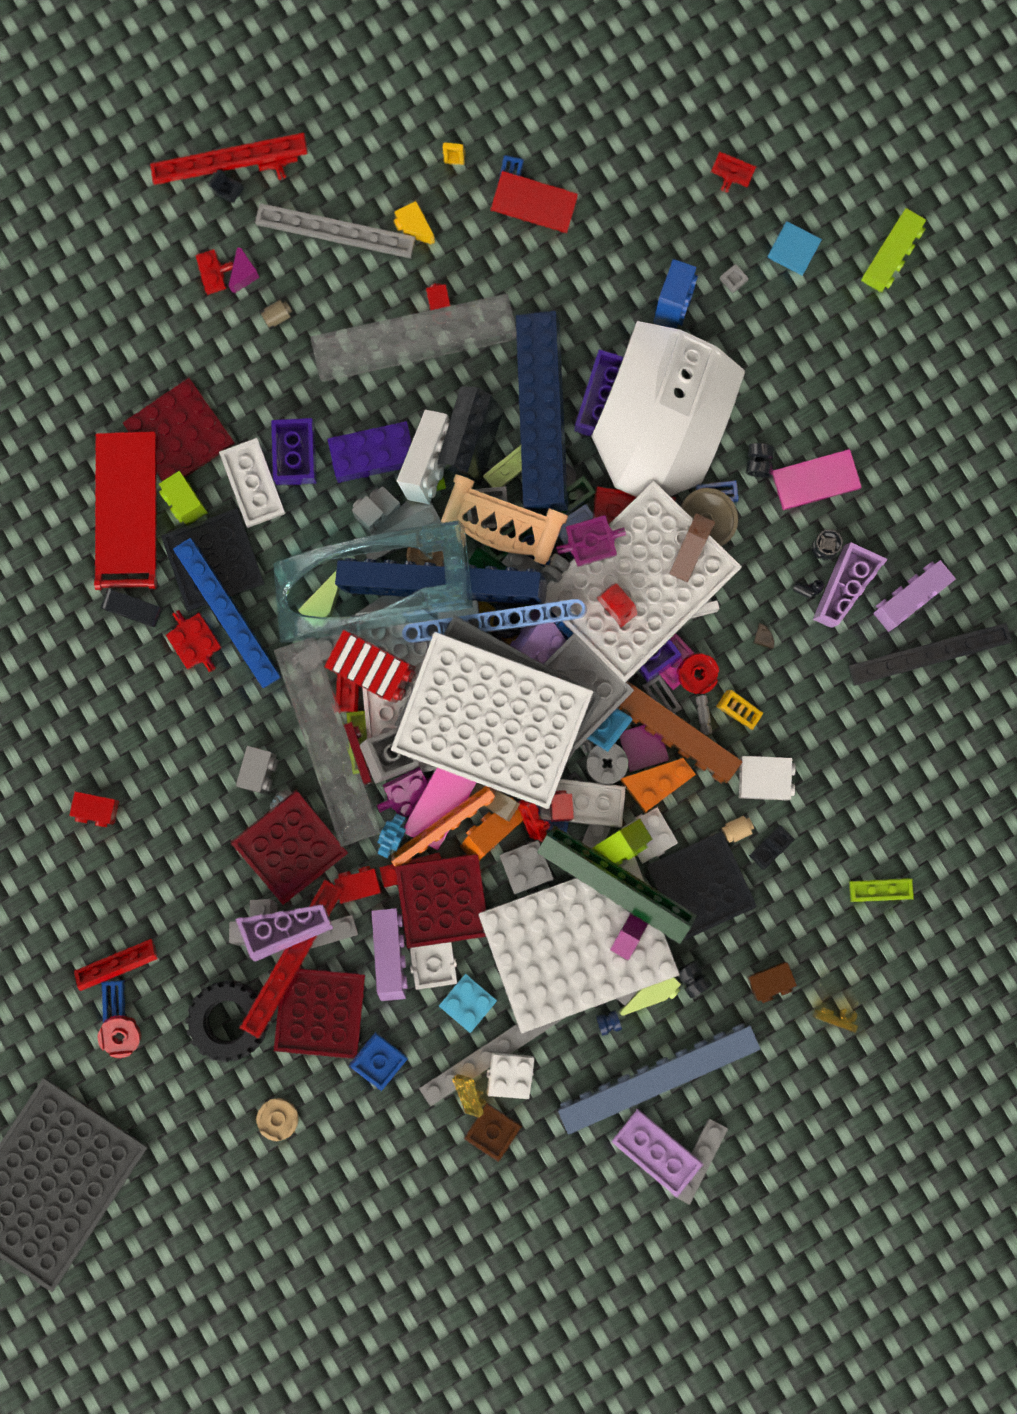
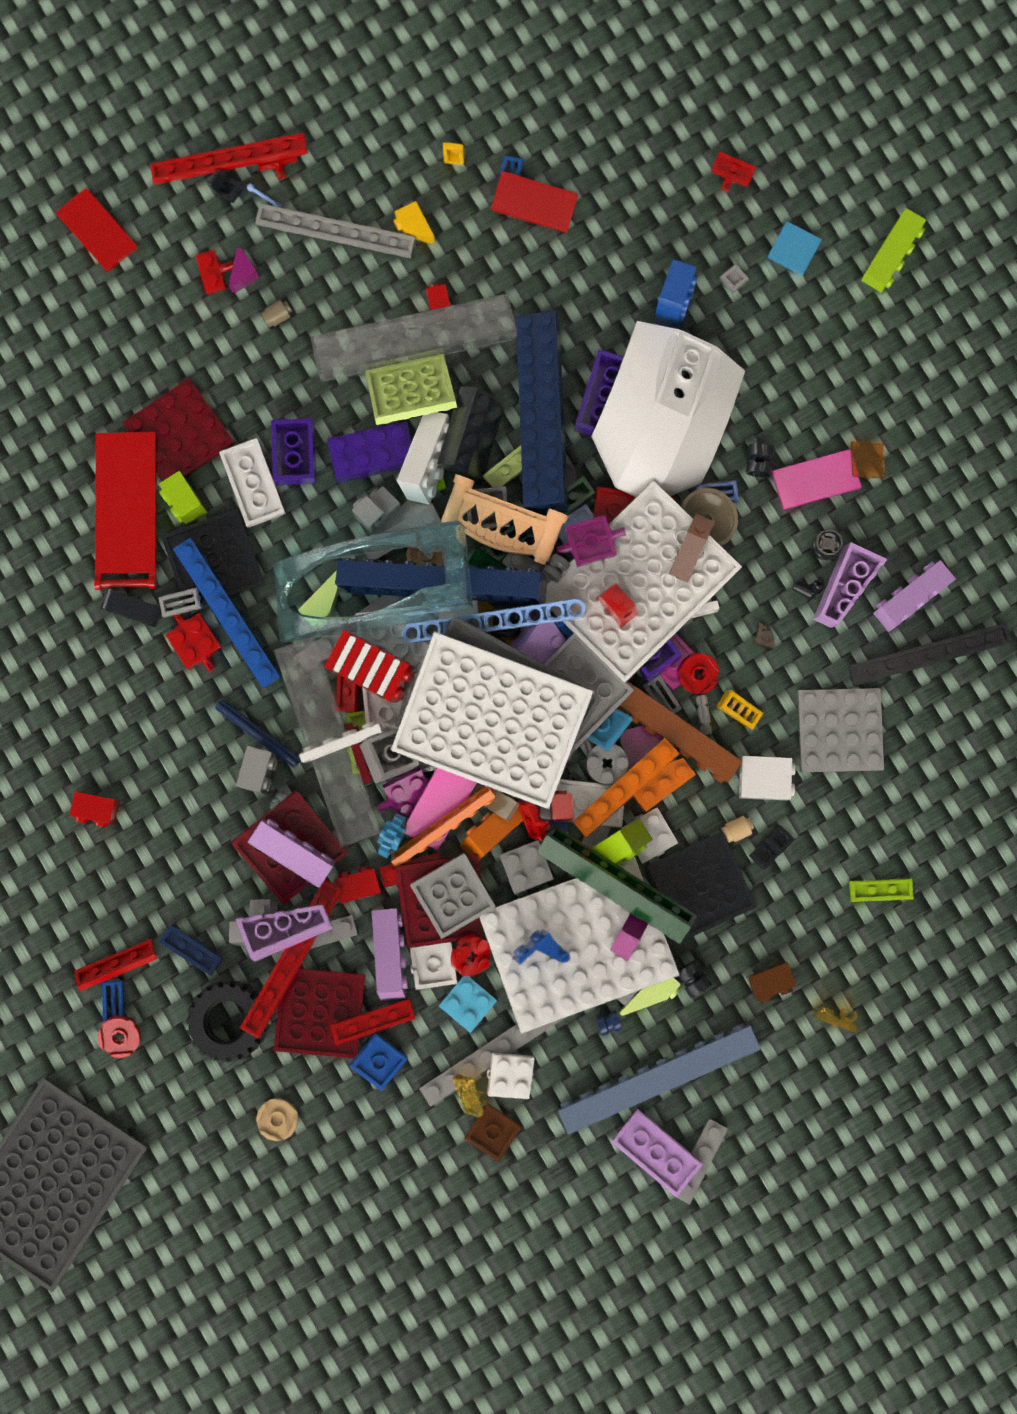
none -> red tile [55,188,138,273]
none -> light grey tile [158,588,203,618]
none -> dark blue plate [159,924,223,976]
none -> dark blue axle [215,700,301,768]
none -> light blue hinge [247,183,282,208]
none -> lavender wedge [248,819,336,888]
none -> white plate [299,722,385,763]
none -> red tile [329,998,416,1045]
none -> yellowish green plate [365,354,457,425]
none -> light grey plate [410,853,496,939]
none -> red plate [451,934,491,977]
none -> blue plate [512,929,570,965]
none -> orange plate [573,738,679,838]
none -> light grey plate [797,688,884,772]
none -> clear orange piece [851,440,885,480]

